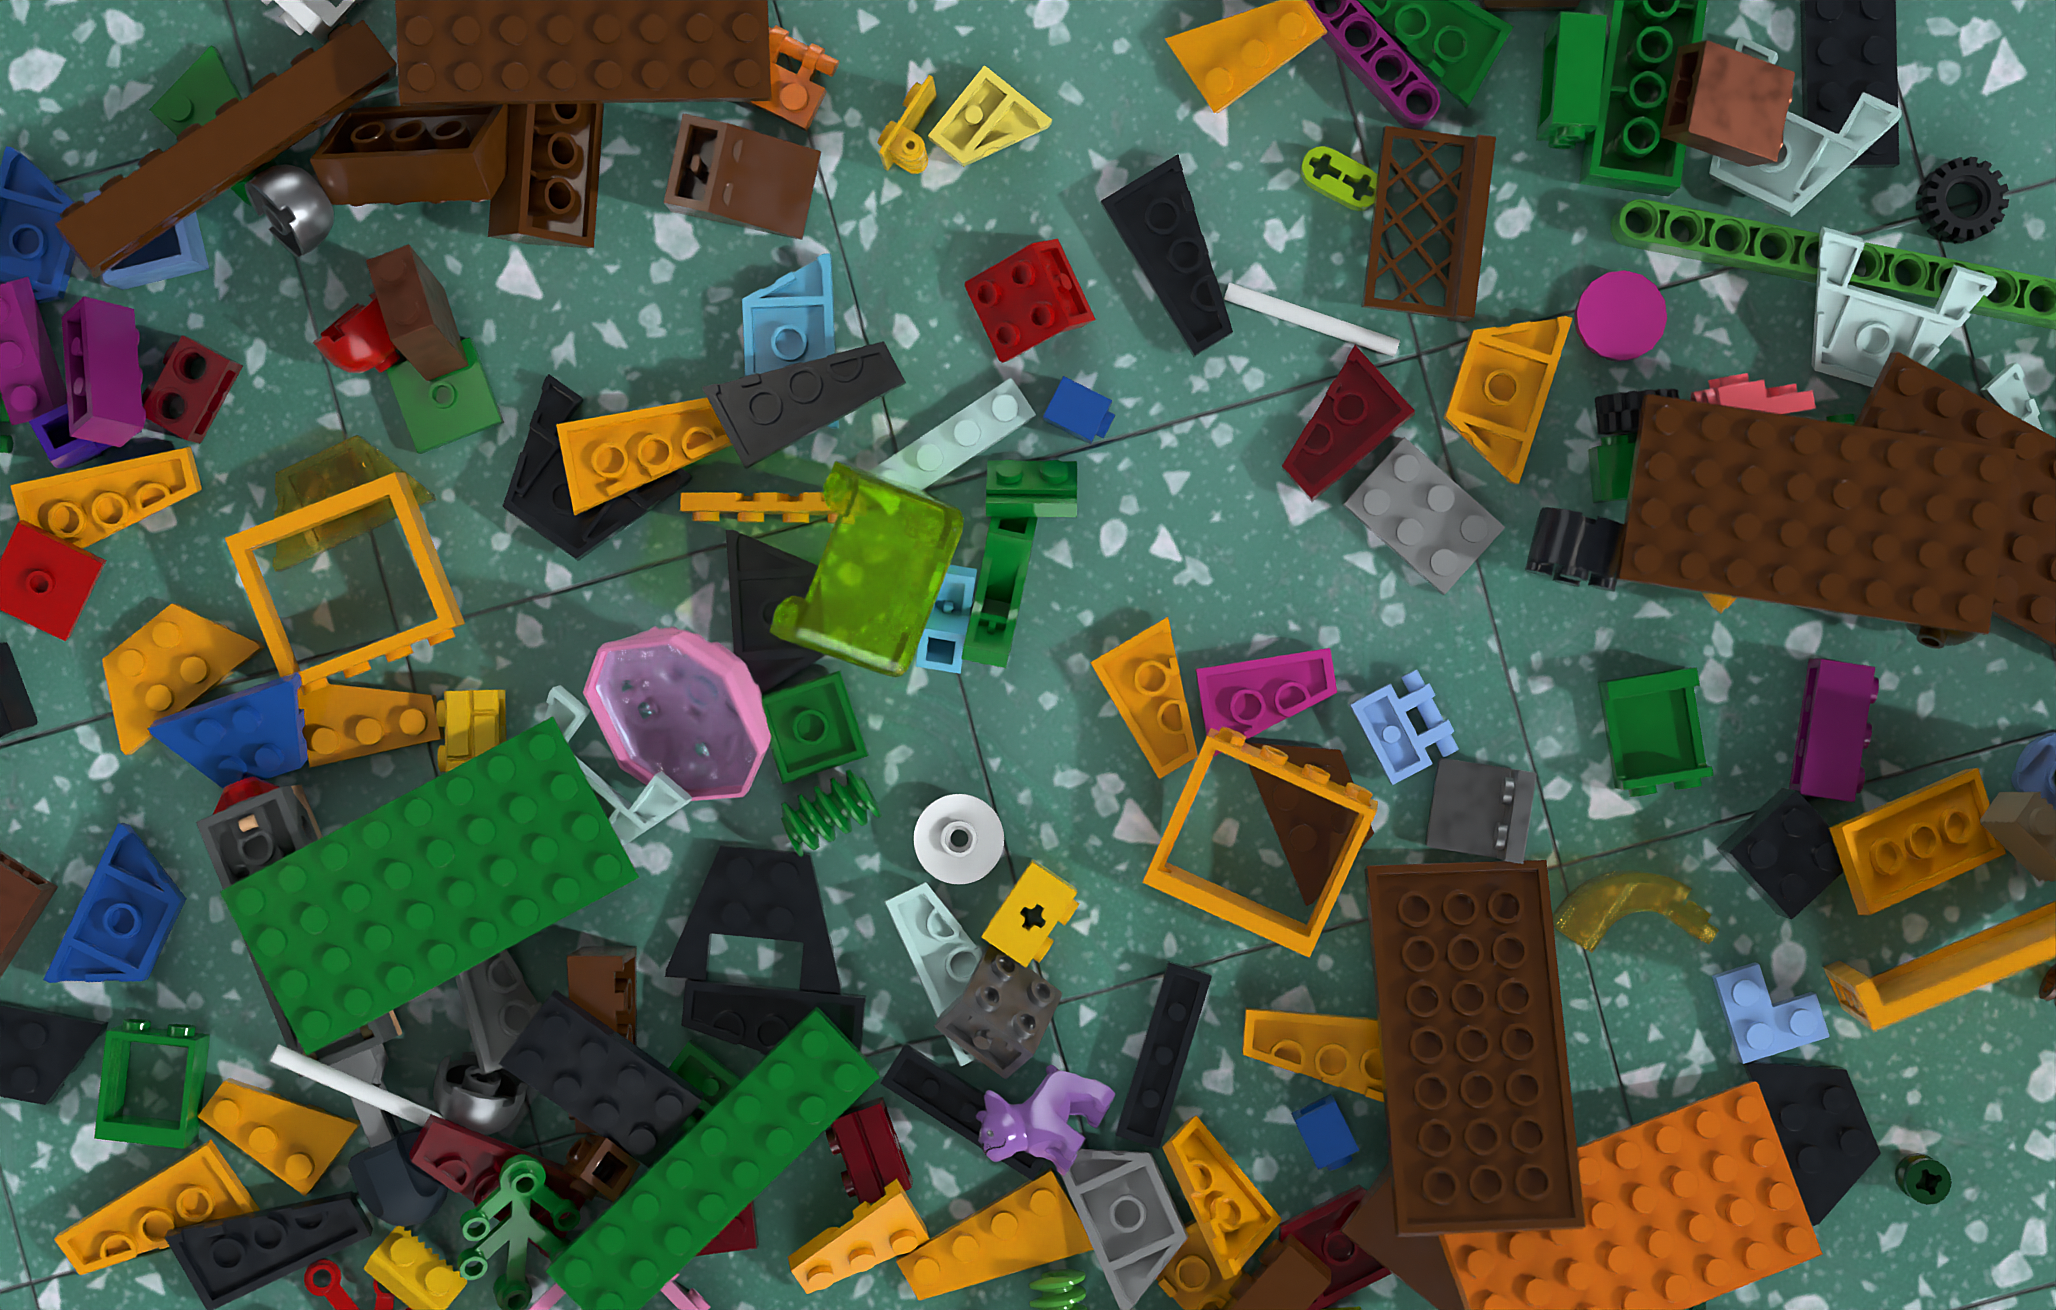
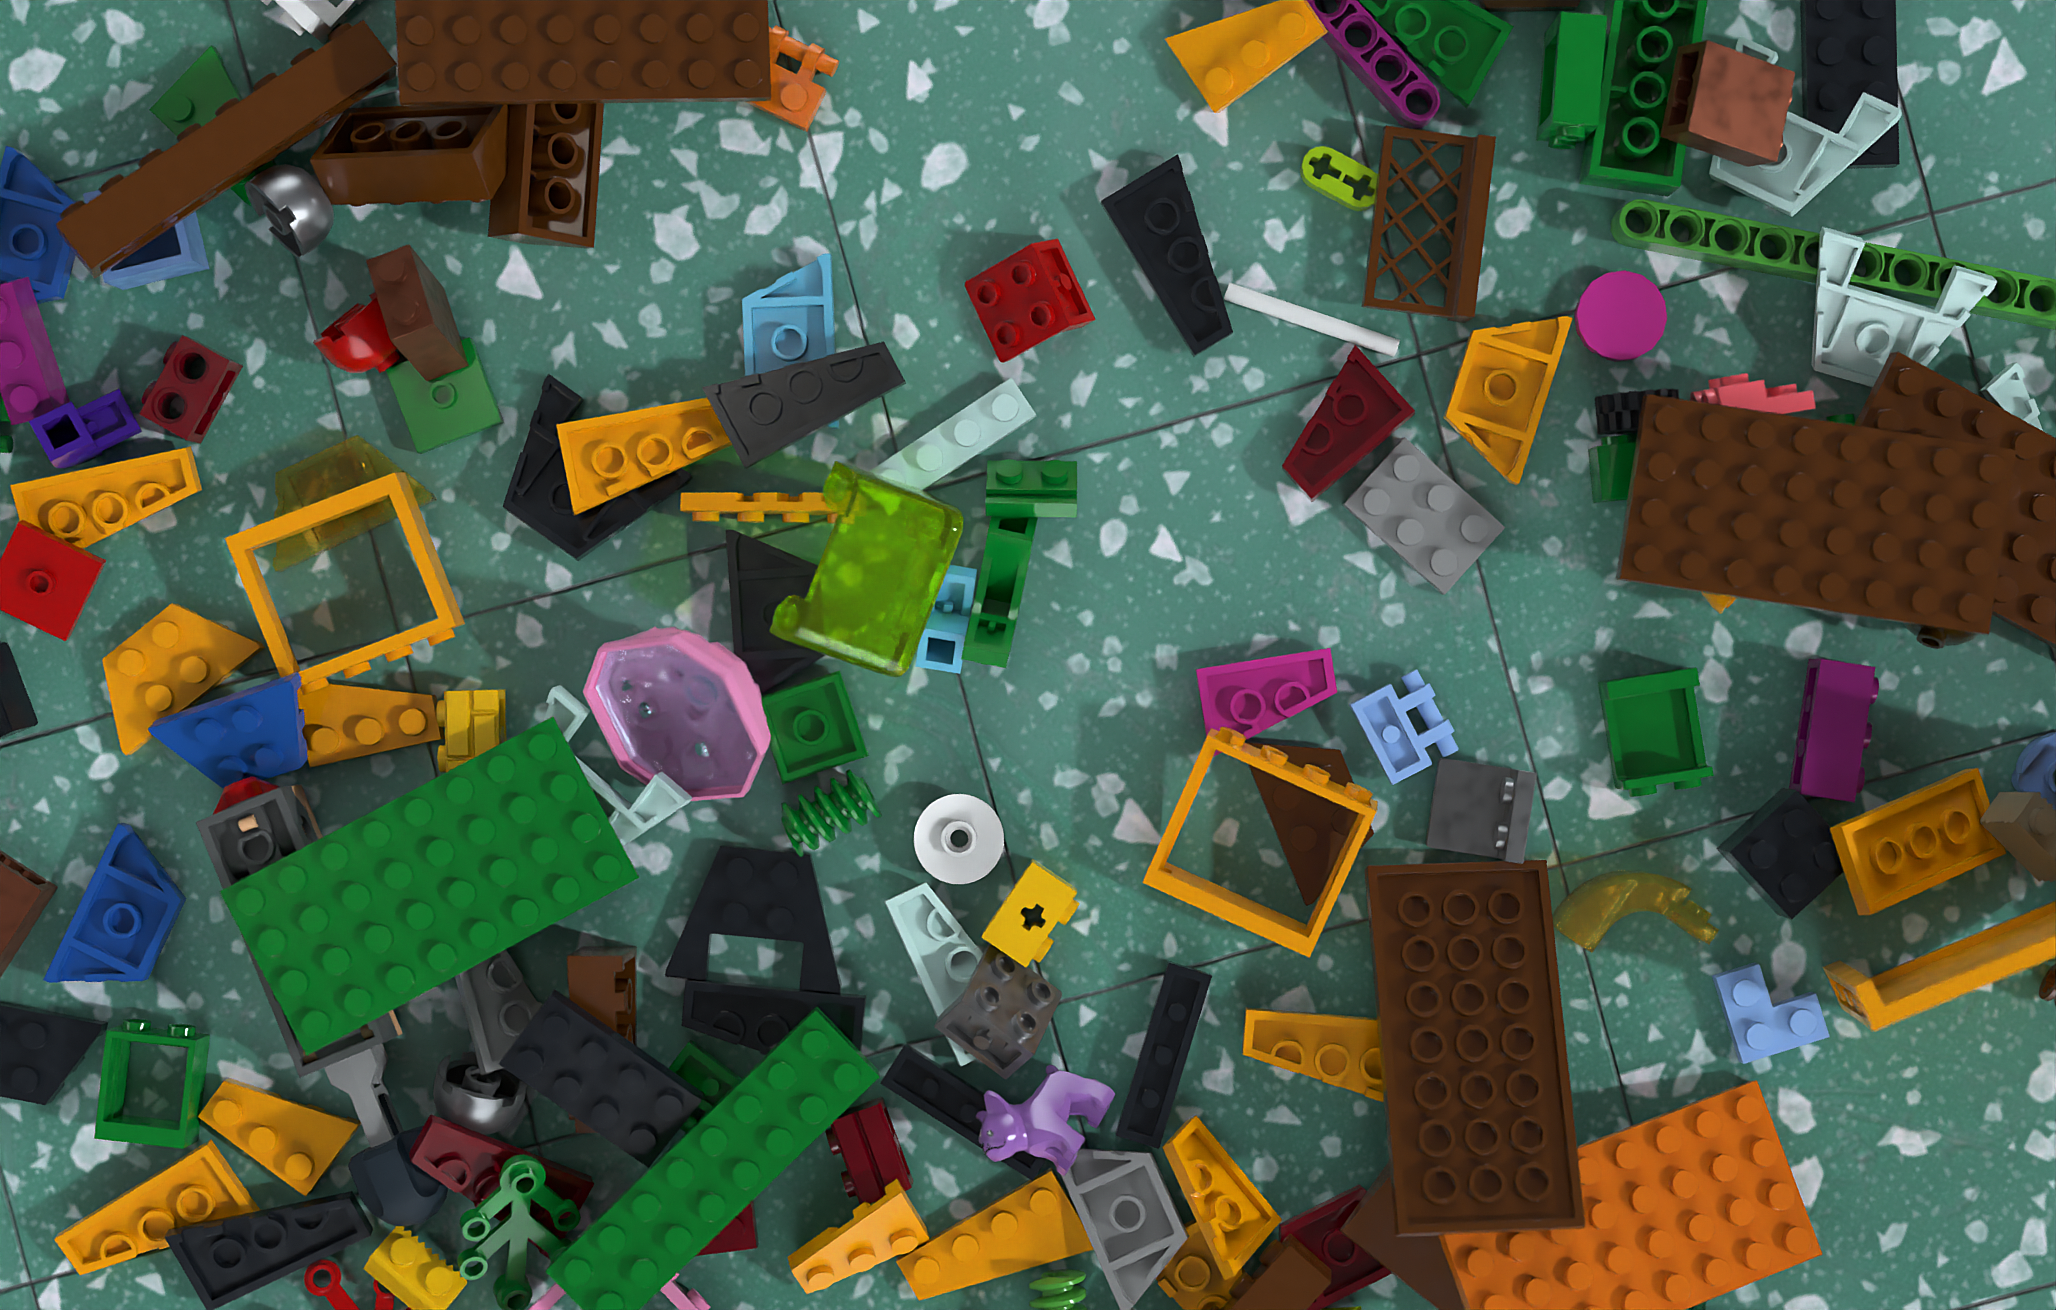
magenta brick [61,296,146,447] -> none
white bar [270,1044,444,1127] -> none
reddish brown brick [561,1133,640,1202] -> none
reddish brown slope [663,113,822,240] -> none
yellow hinge [877,75,937,174] -> none
light yellow wing [928,65,1052,167] -> none
blue brick [1043,376,1115,444] -> none
light orange wing [1090,617,1198,779] -> none
blue brick [1291,1094,1359,1171] -> none
black brick [1525,507,1624,592] -> none
black wing [1743,1060,1881,1226] -> none
dark green wheel [1895,1153,1952,1205] -> none
black tyre [1916,157,2009,244] -> none

